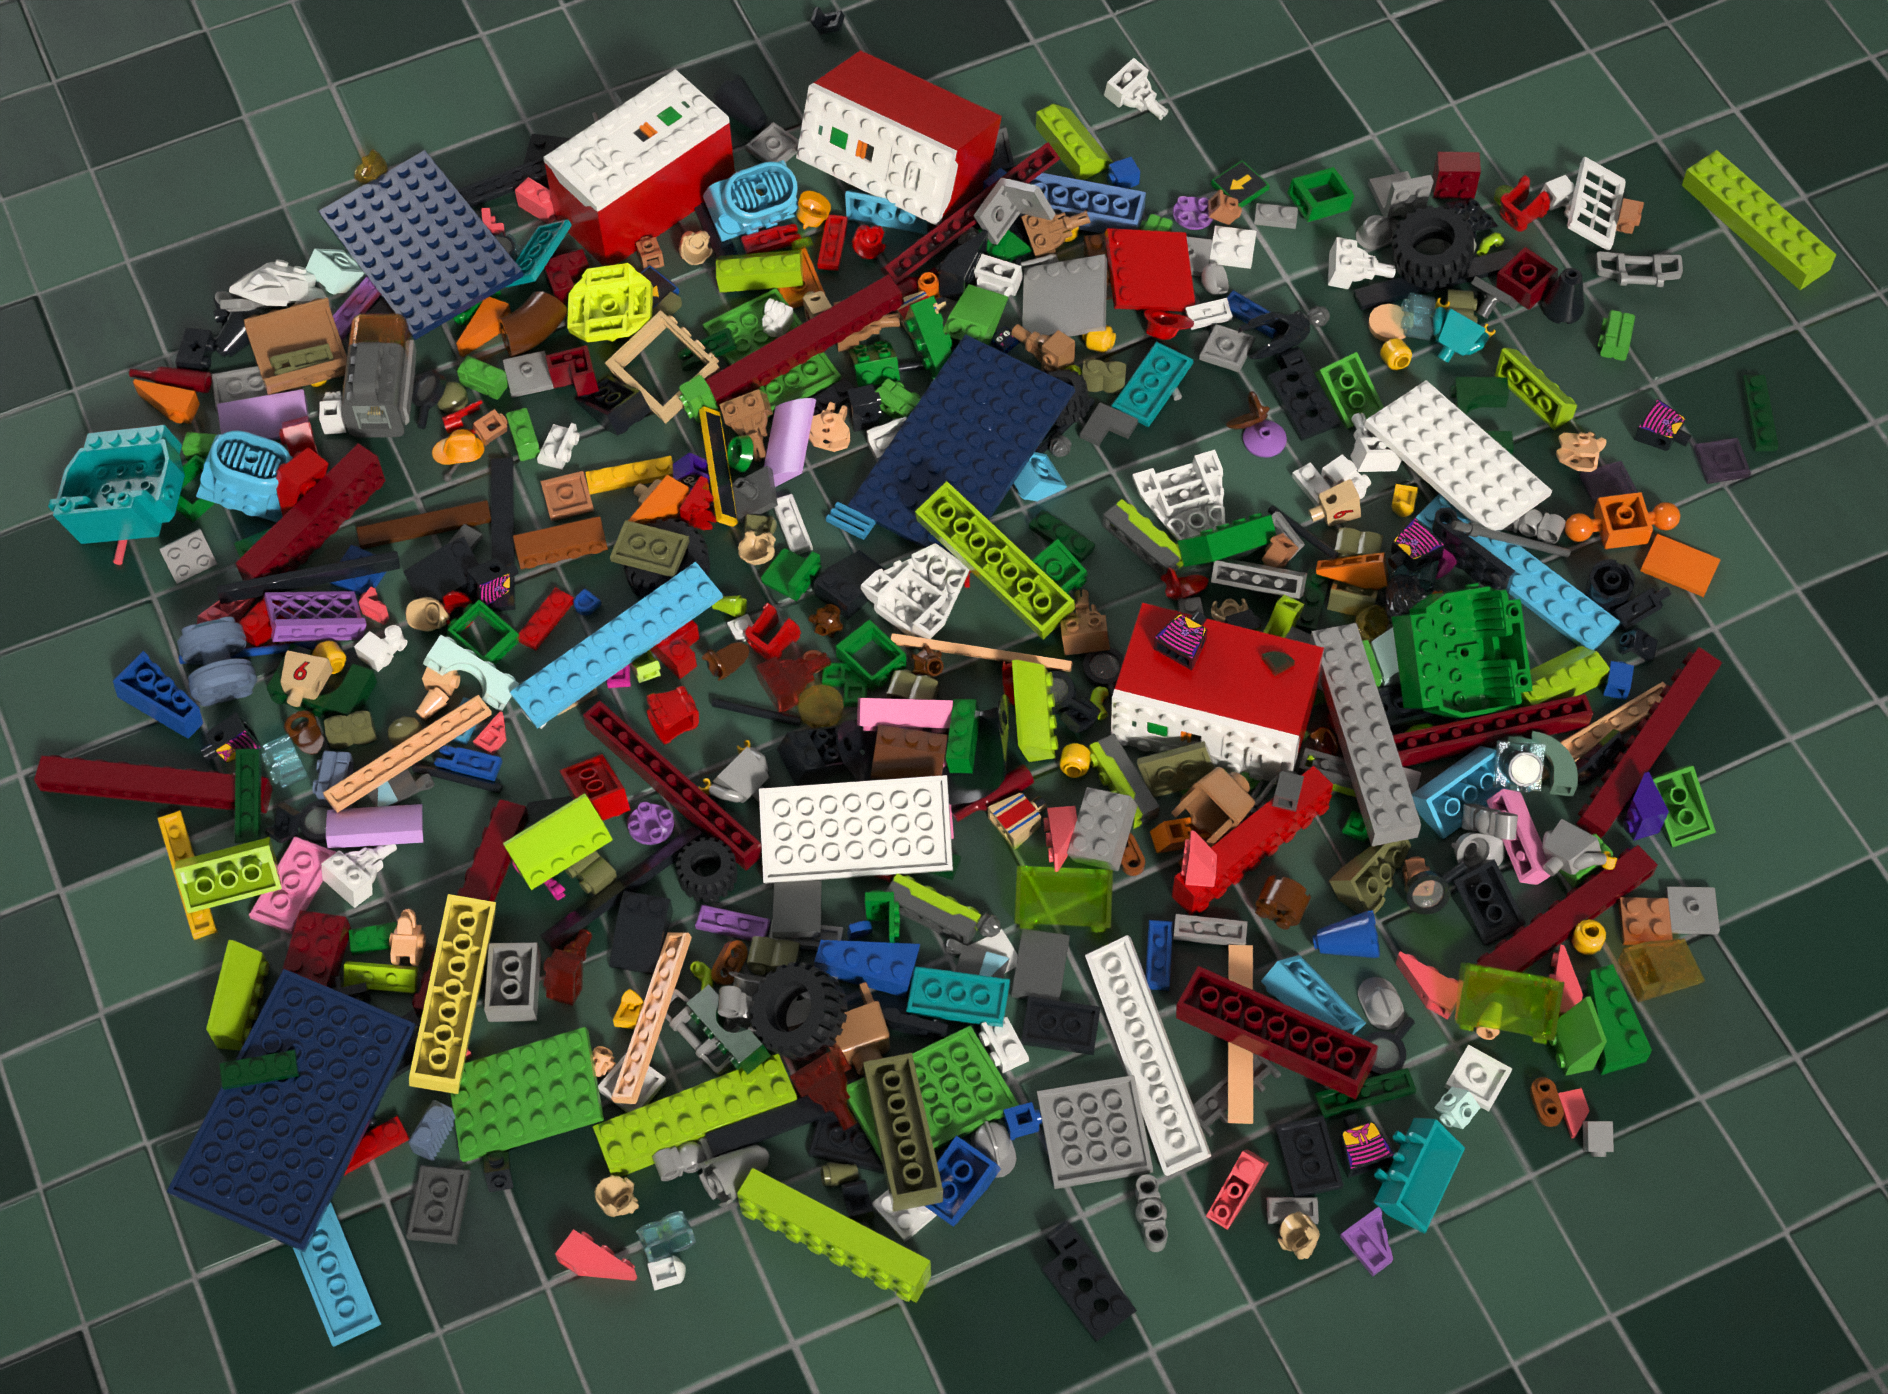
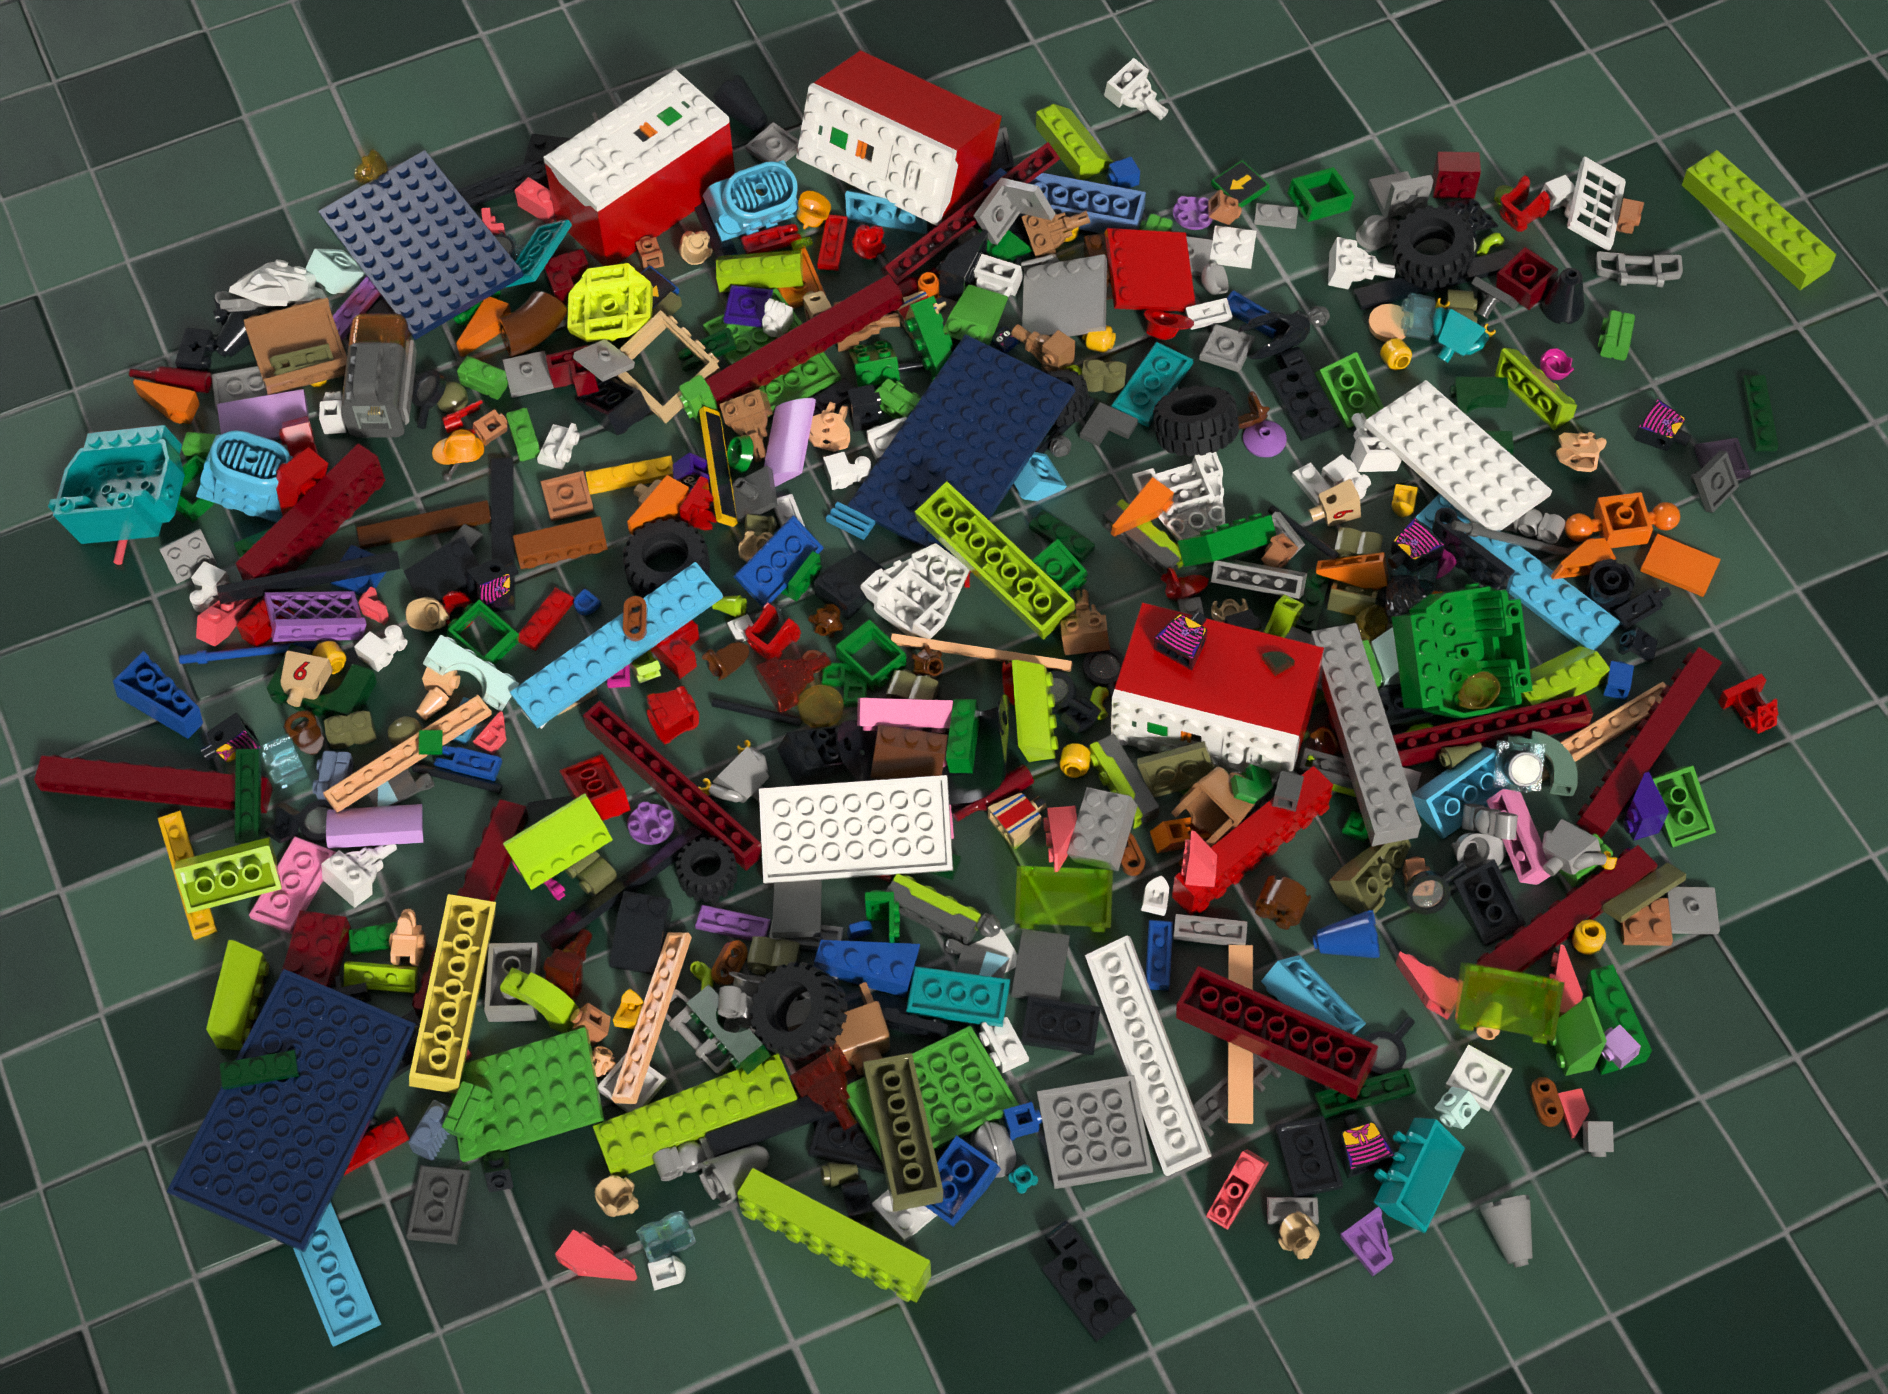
sand blue wheel [177,617,257,706] -> none
olive plate [610,520,690,577] -> none
black bracket [811,7,845,35] -> none
light grey piece [1135,1174,1168,1252] -> none
light grey piece [1358,977,1404,1030] -> none
black hinge [1575,729,1627,785] -> none
clear purple tile [1580,461,1638,505] -> none
clear yellow slope [1618,939,1705,1003] -> none
none -> white brick [190,561,231,612]
none -> green tile [419,730,443,755]
none -> bright green brick [442,1081,494,1142]
none -> lime arch [500,967,579,1033]
none -> nougat brick [570,1003,611,1047]
none -> light grey plate [573,339,635,381]
none -> dark orange plate [623,596,648,642]
none -> dark purple tile [723,285,773,328]
none -> blue tile [733,516,824,608]
none -> white brick [823,452,871,490]
none -> teal plate [1008,1164,1038,1194]
none -> orange slope [1111,477,1174,536]
none -> white plate [1141,875,1169,916]
none -> black tyre [1153,385,1239,457]
none -> green tile [1230,764,1273,804]
none -> olive cone [1439,741,1482,770]
none -> clear yellow hair [1458,671,1501,710]
none -> light grey cone [1479,1195,1533,1268]
none -> dark pink hair [1540,348,1574,380]
none -> orange slope [1551,538,1616,580]
none -> lavender brick [1601,1025,1641,1069]
none -> olive tile [1603,863,1686,923]
none -> dark grey tile [1691,450,1739,513]
none -> red tile [1718,673,1778,734]

